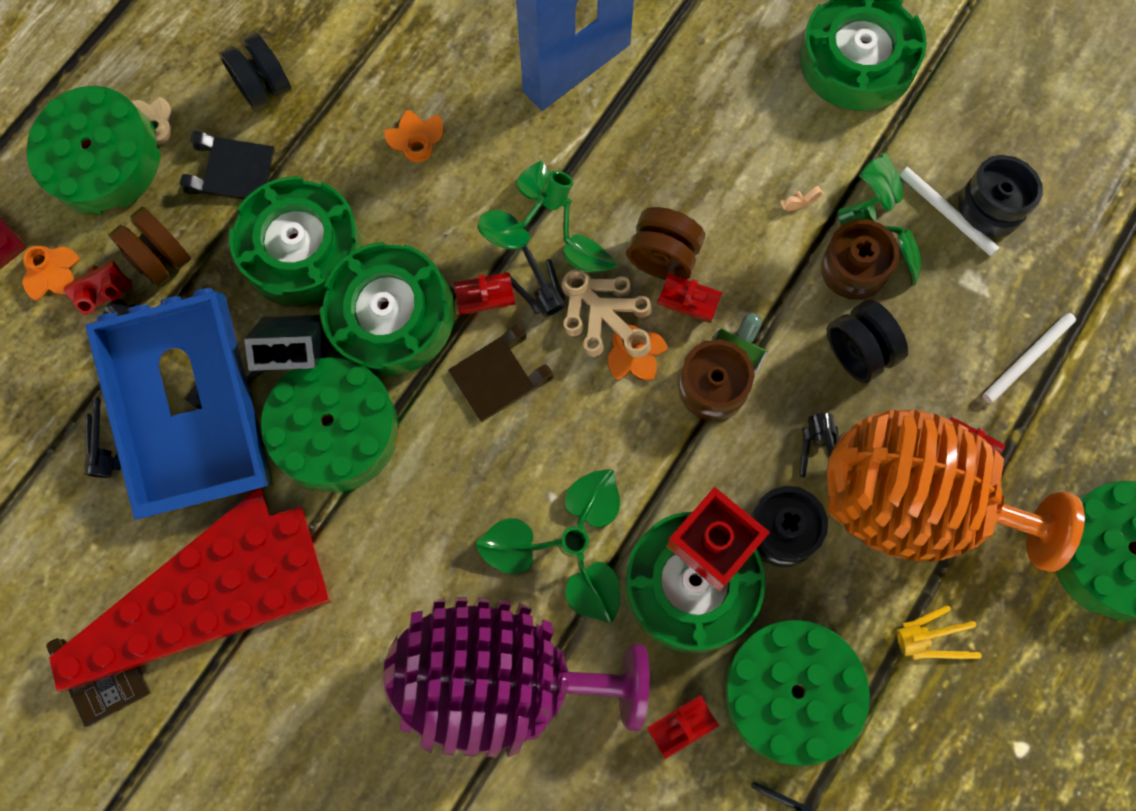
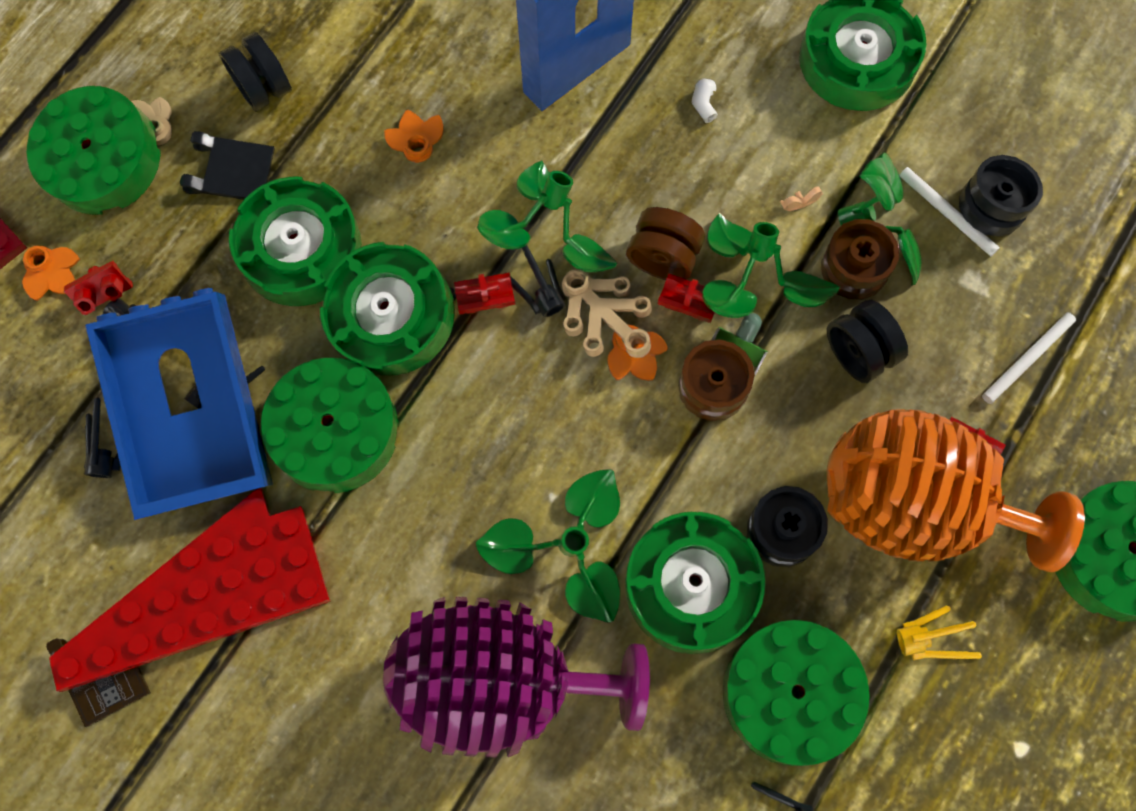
reddish brown wheel [108,206,191,288] -> none
black brick [244,315,329,371] -> none
dark brown flag [448,324,553,423] -> none
red hips [647,695,719,759] -> none
red brick [666,486,770,592] -> none
black plant [800,413,839,478] -> none
none -> white arm [692,78,718,123]
none -> green plant [702,213,840,318]

